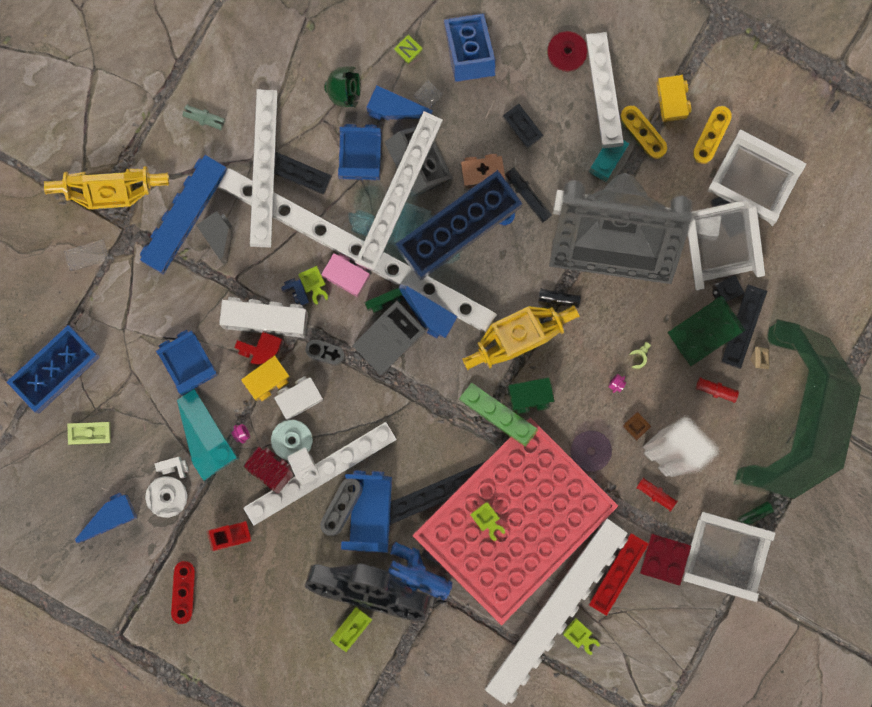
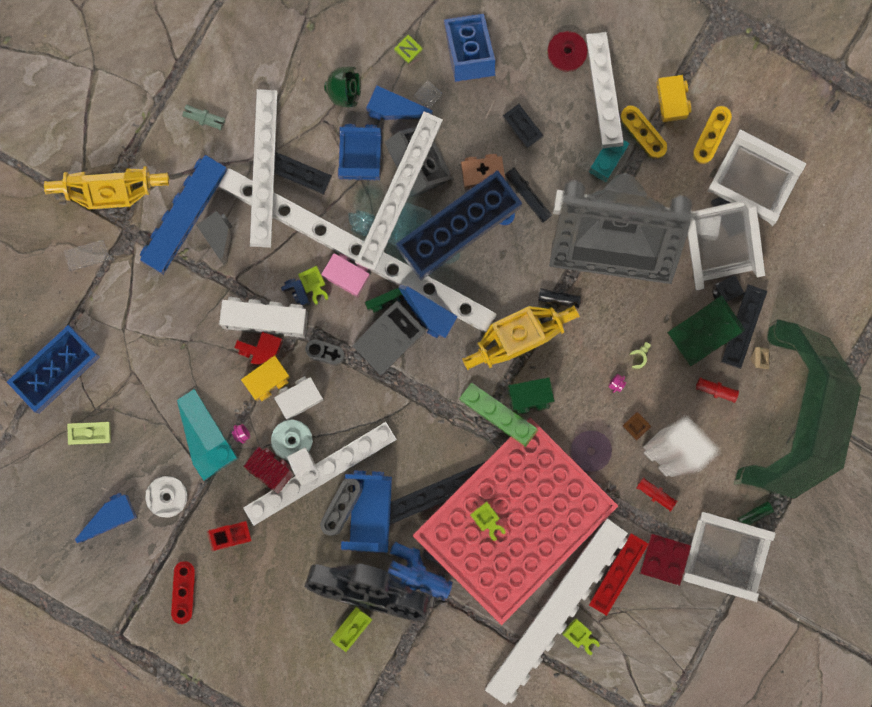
white bracket [154,457,188,478] -> none
blue panel [156,330,218,395] -> none

